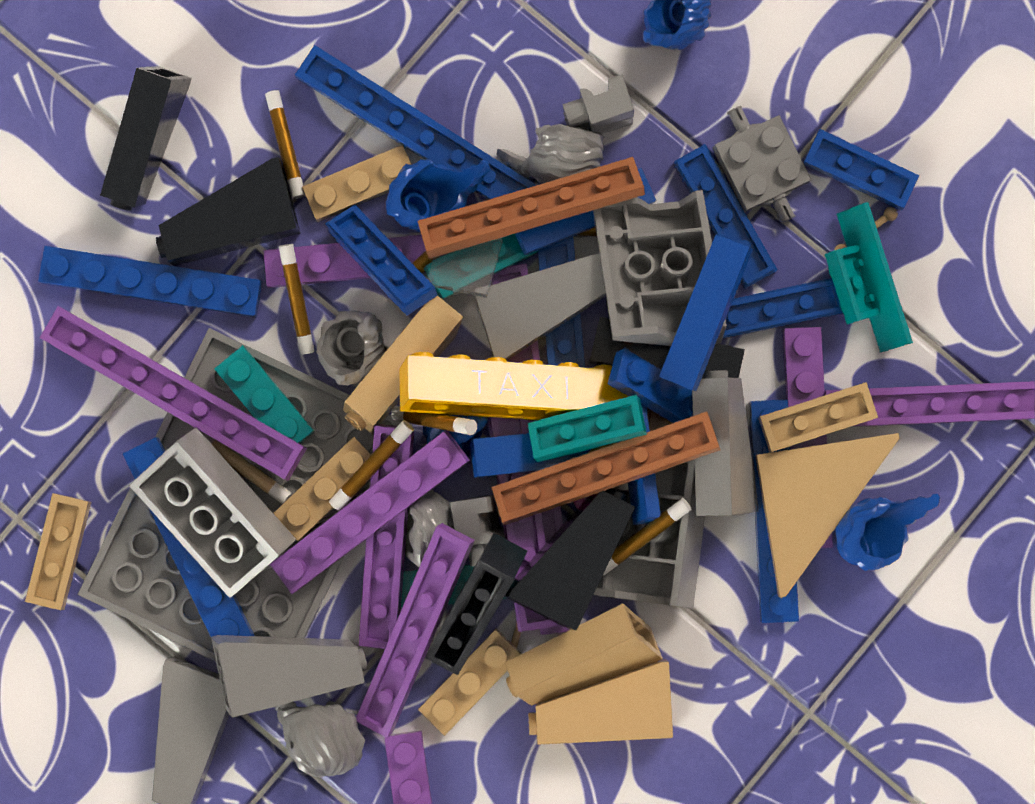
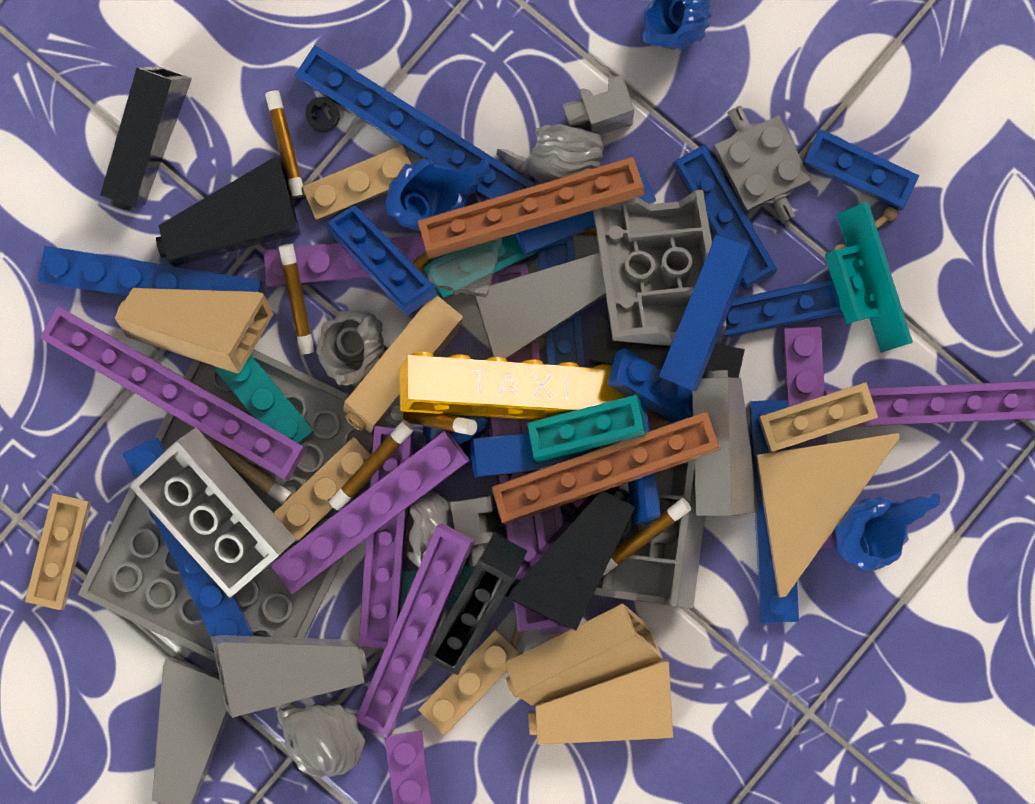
none -> tan slope [115,288,273,374]
none -> black bush [306,97,340,133]

